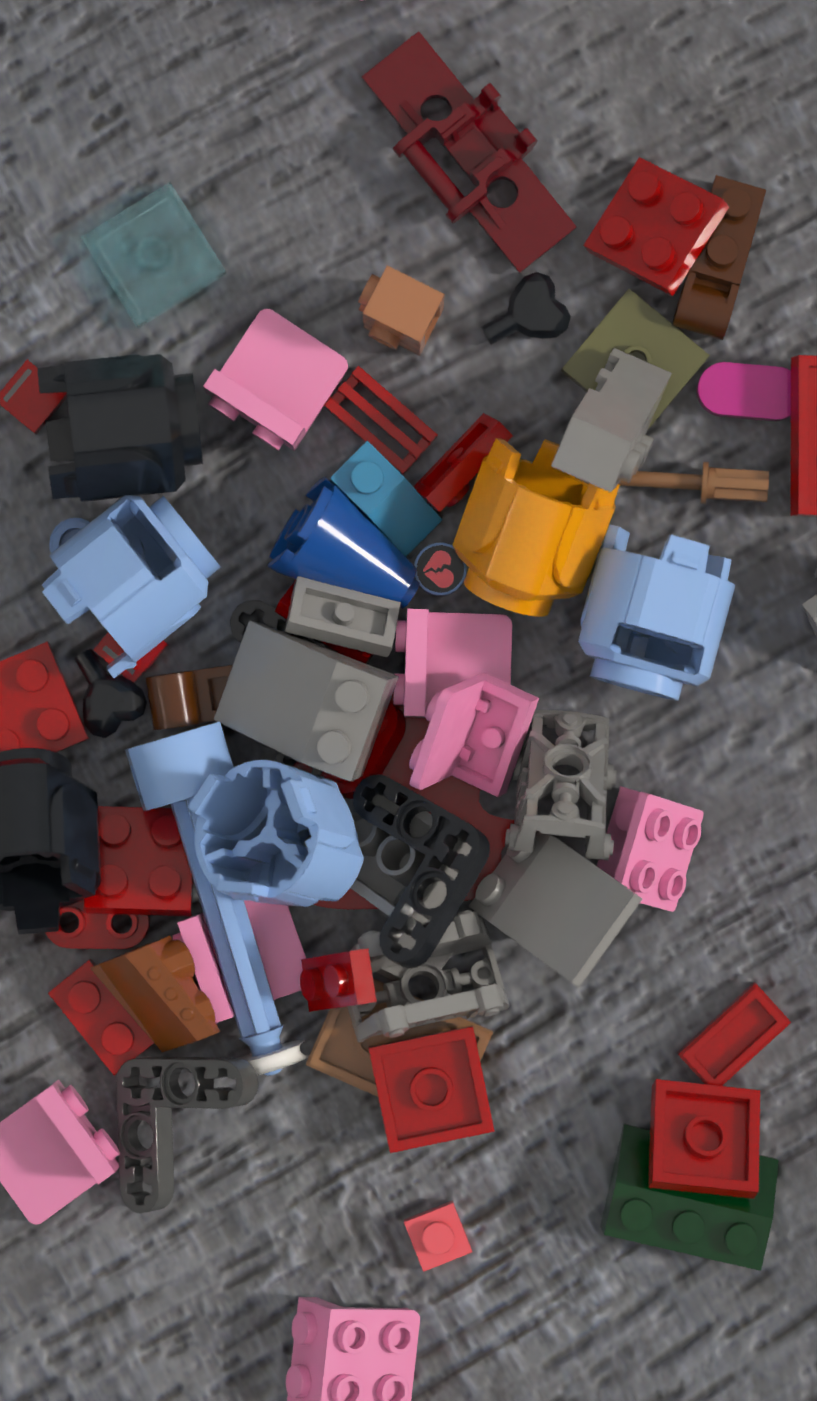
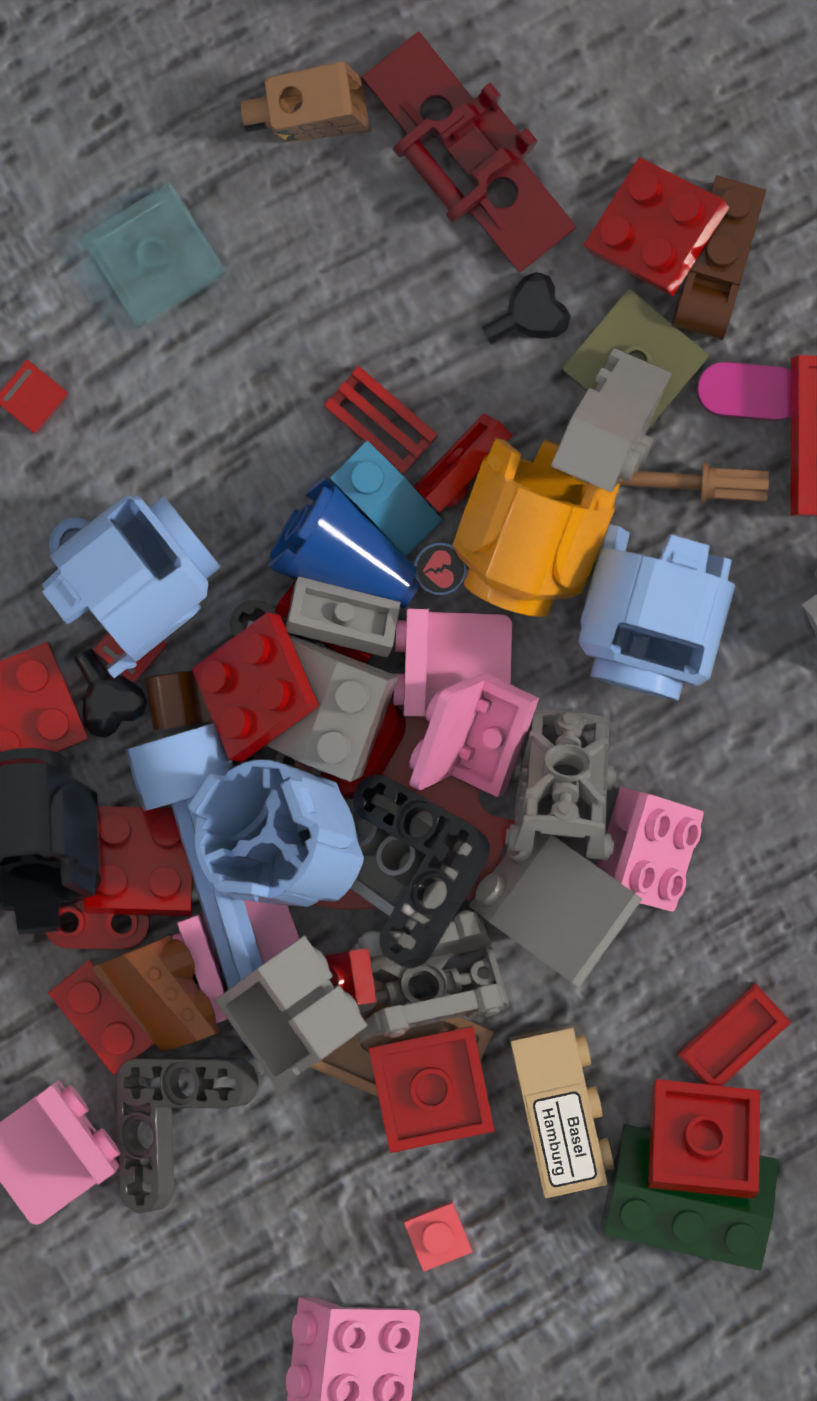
black piece [38,354,203,502] -> none
bright pink bracket [203,309,348,451] -> none
nougat brick [358,265,445,356] -> none
none -> red plate [192,612,319,762]
none -> light grey piece [215,936,368,1089]
none -> medium nougat torso [241,61,370,143]
none -> tan brick [509,1024,614,1198]

